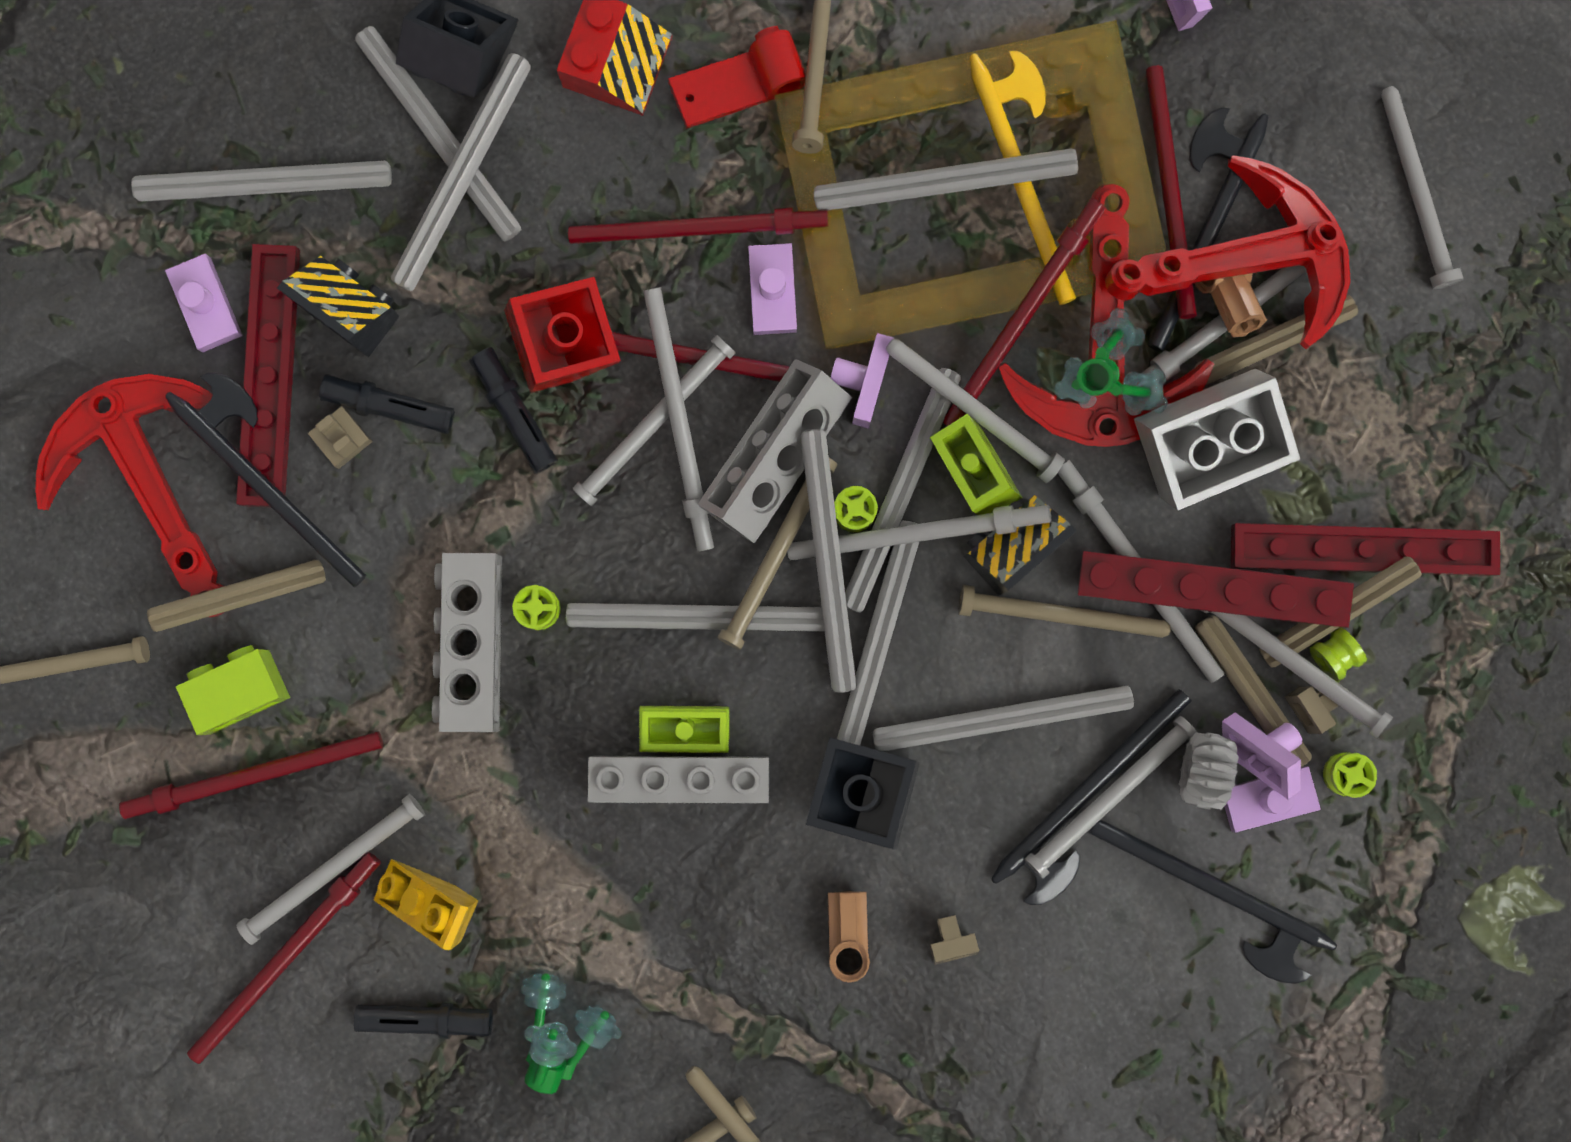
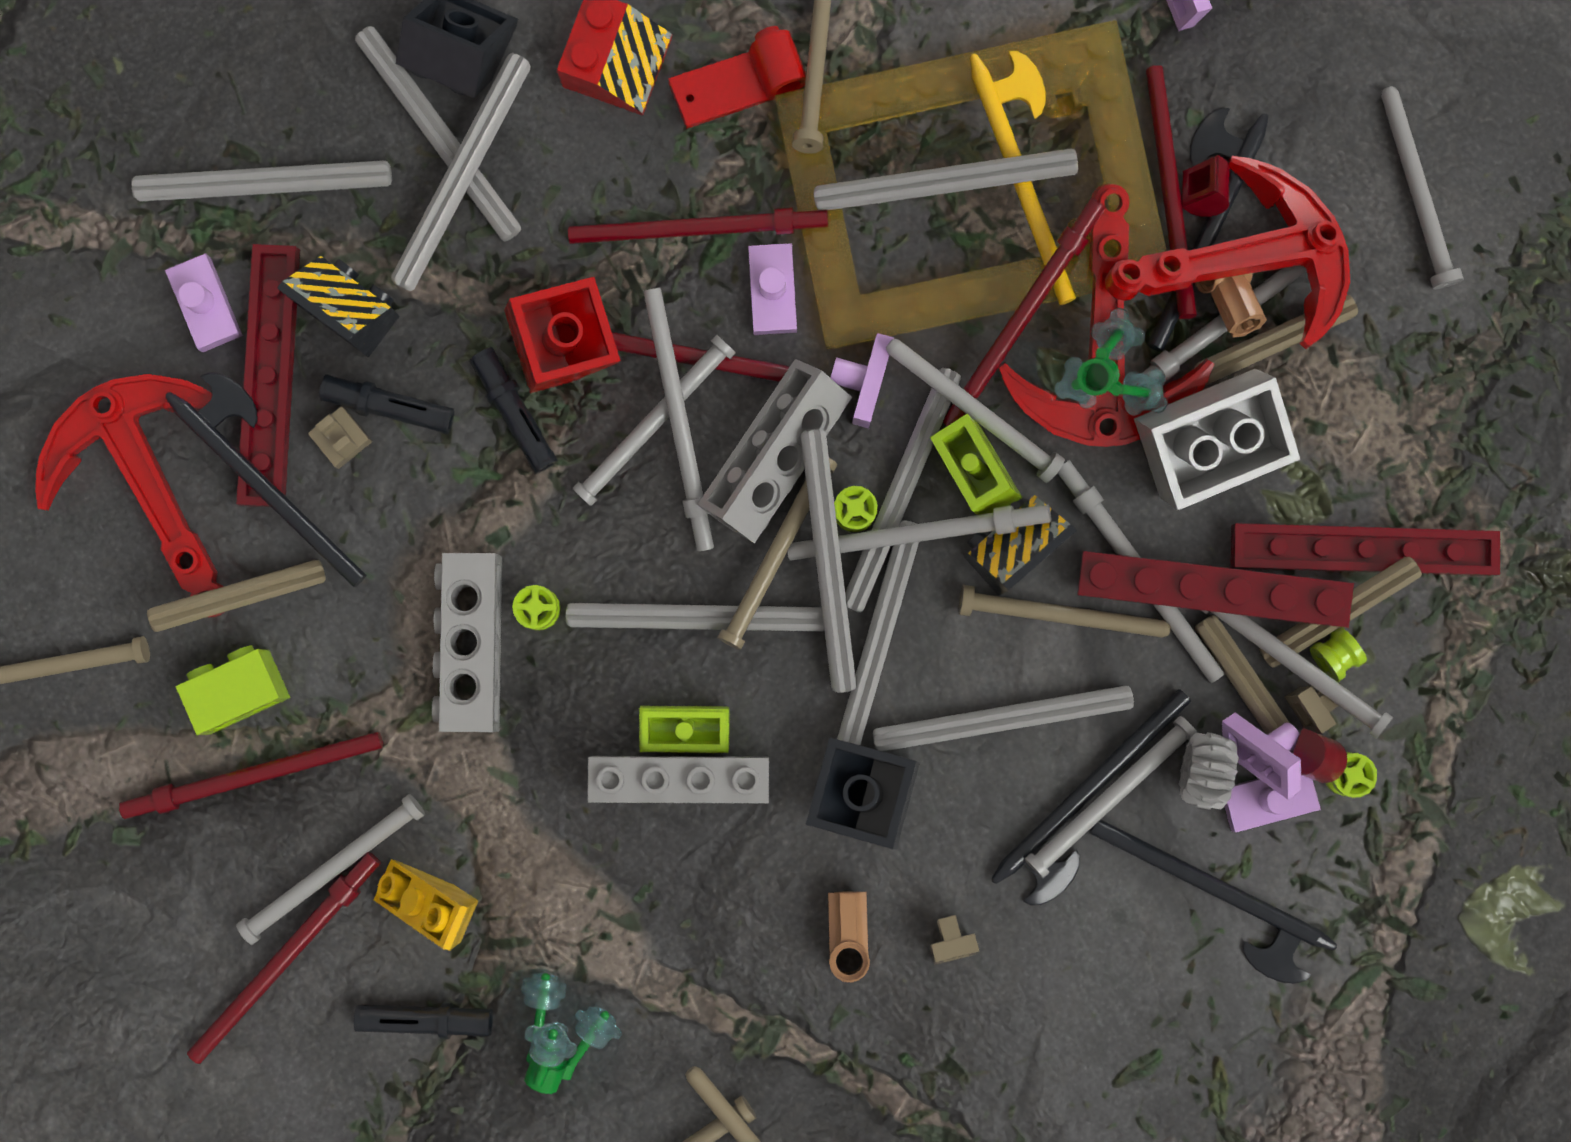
none -> dark red brick [1182,155,1229,217]
none -> dark red brick [1293,728,1347,783]

